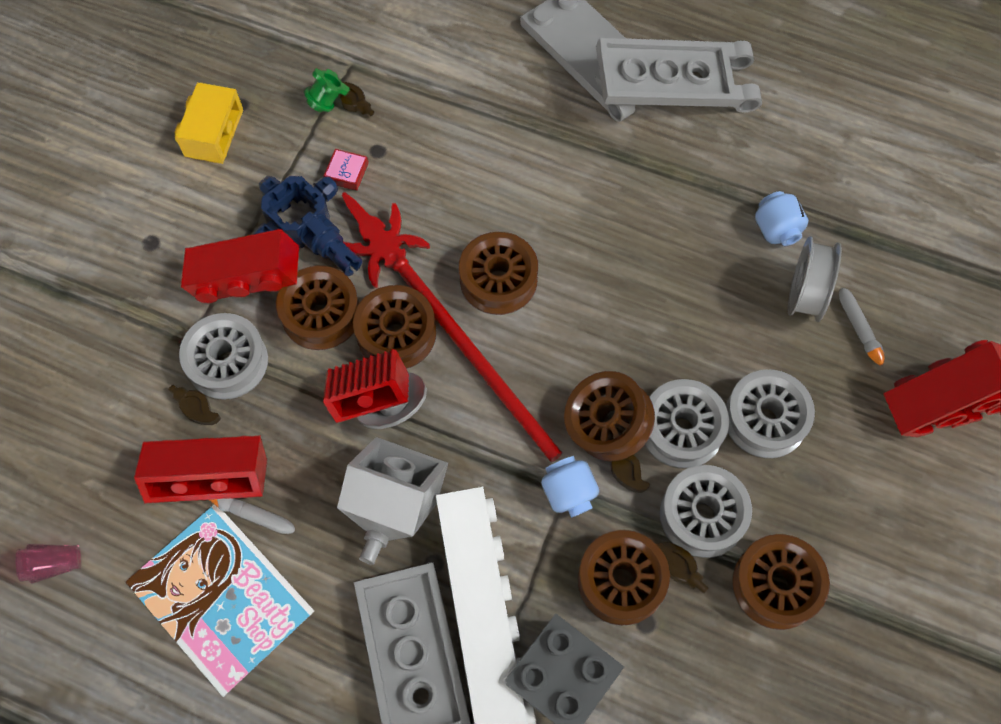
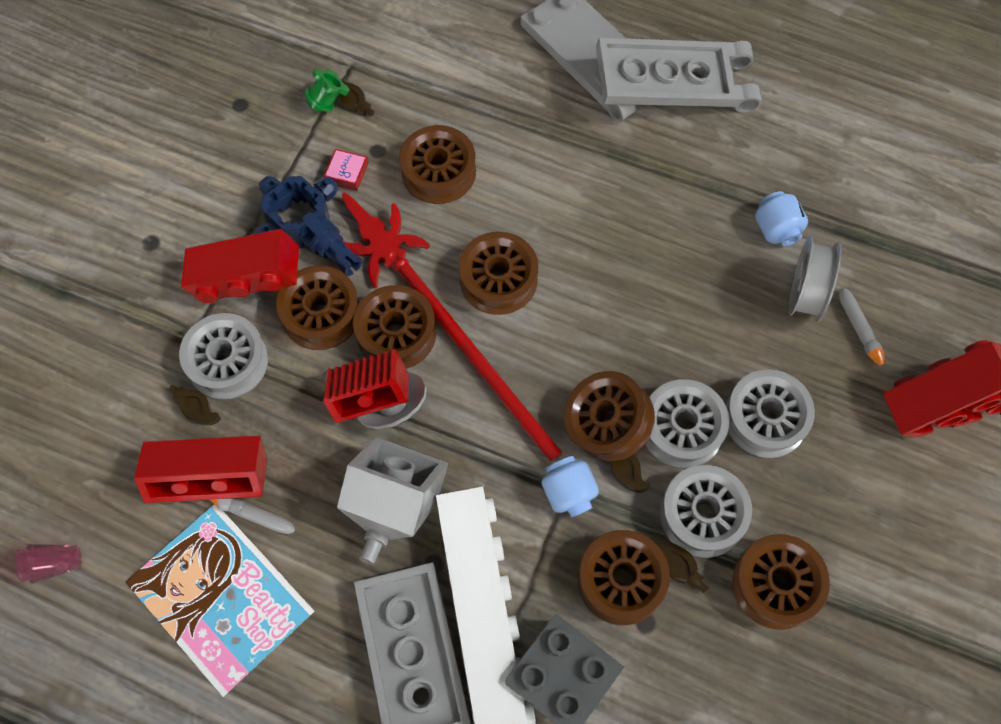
yellow brick [175,82,243,164] -> none
none -> reddish brown wheel [399,125,476,204]

